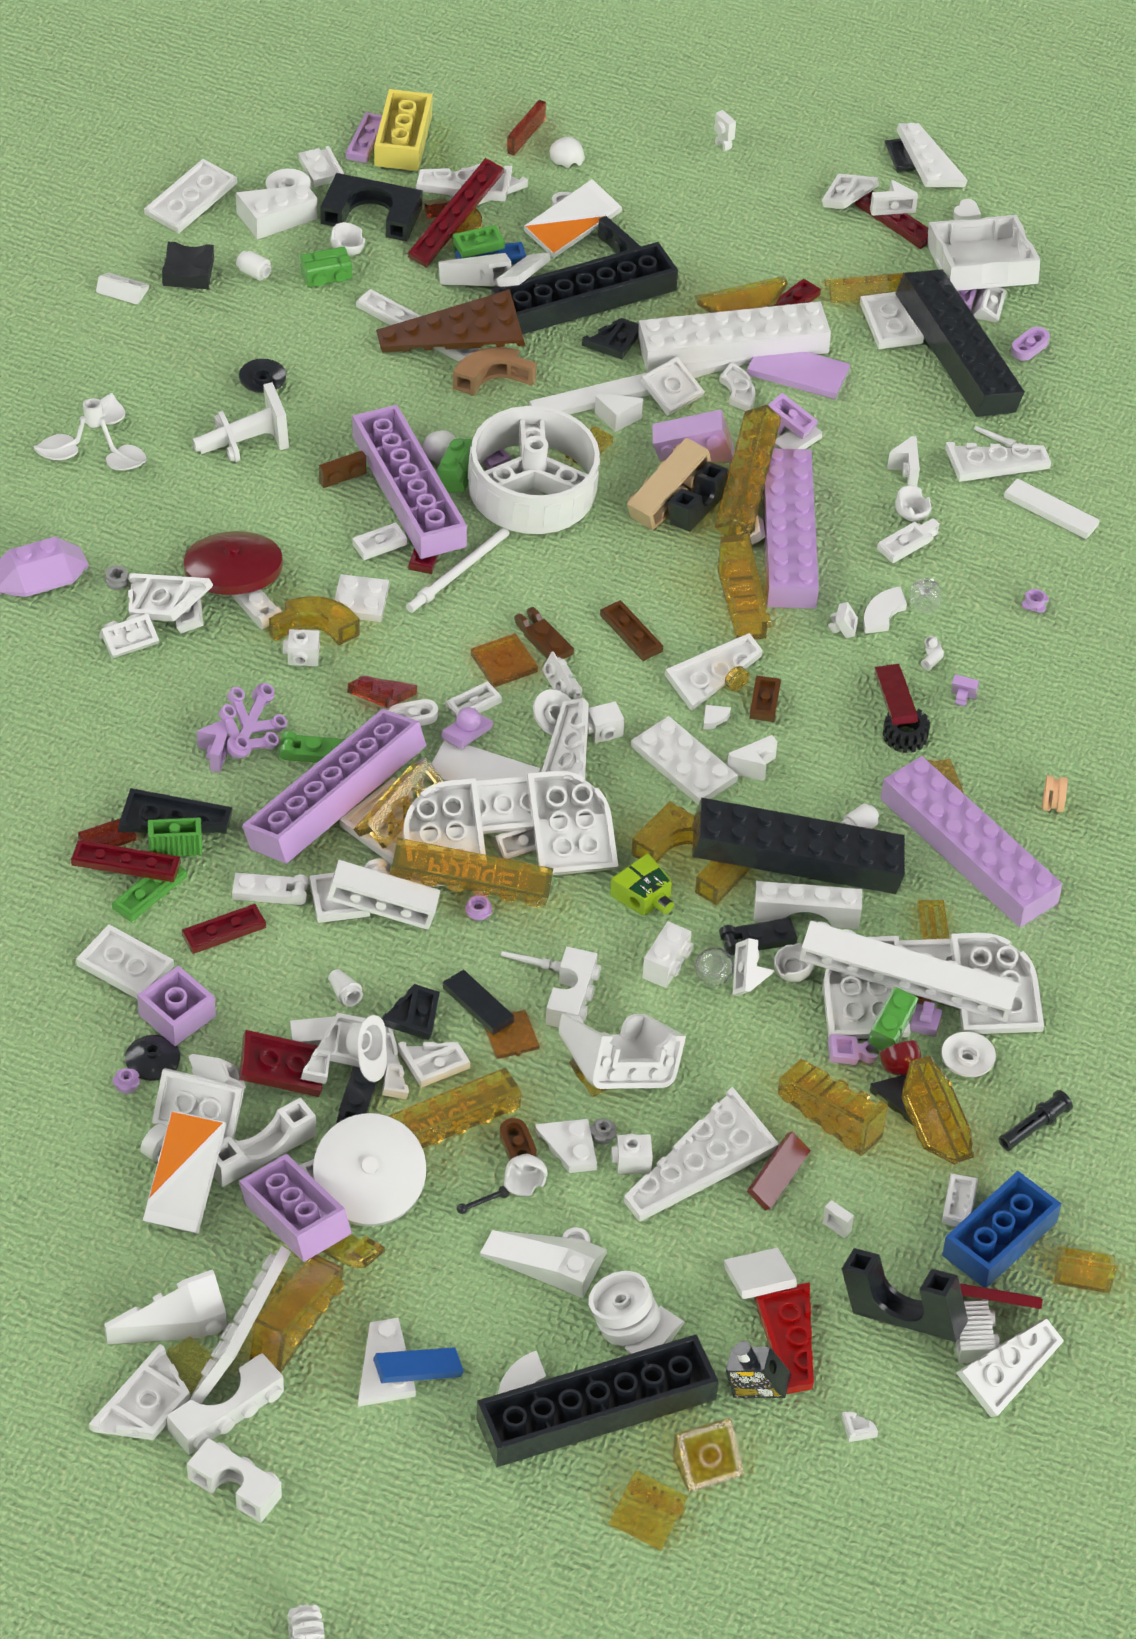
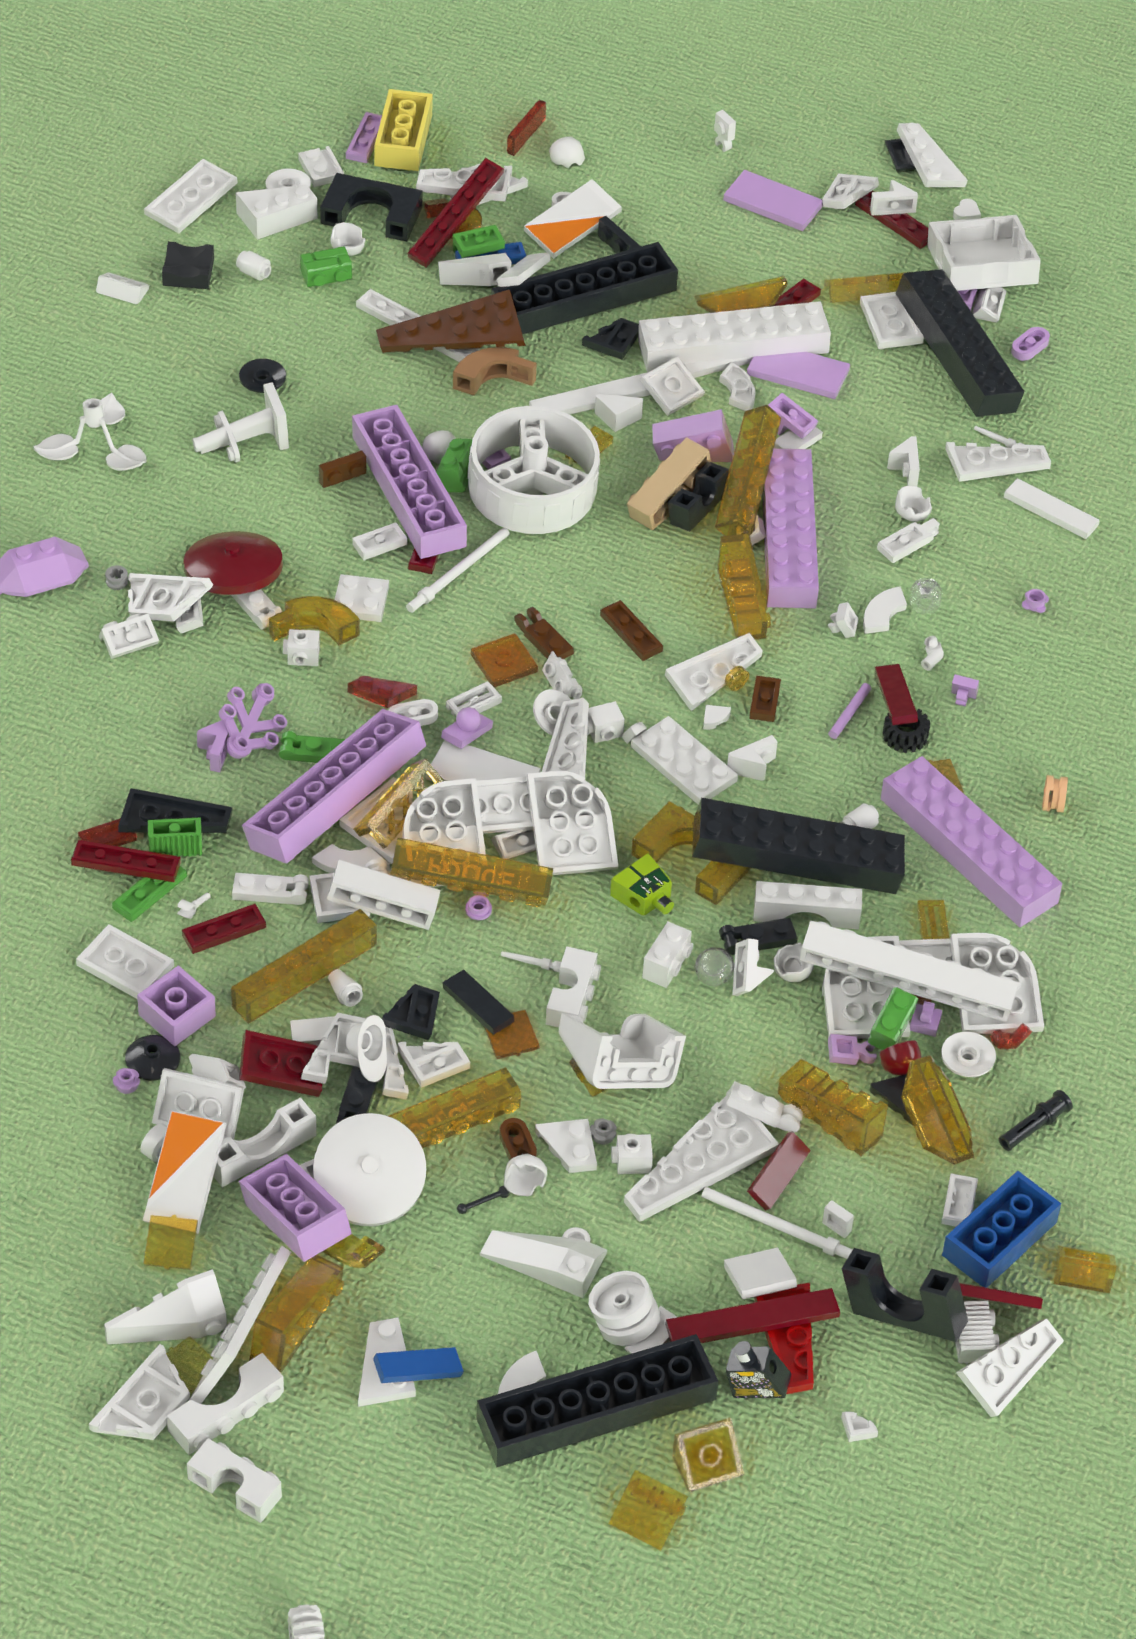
none -> clear yellow piece [143,1215,198,1270]
none -> white hand [177,893,211,919]
none -> clear yellow brick [231,909,377,1024]
none -> white tile [312,844,383,873]
none -> white tile [622,722,647,743]
none -> dark red tile [665,1288,840,1343]
none -> white bar [702,1187,853,1259]
none -> lavender tile [723,170,823,231]
none -> white hinge [726,1081,803,1133]
none -> lavender bar [828,683,871,739]
none -> clear red arm [991,1023,1033,1049]

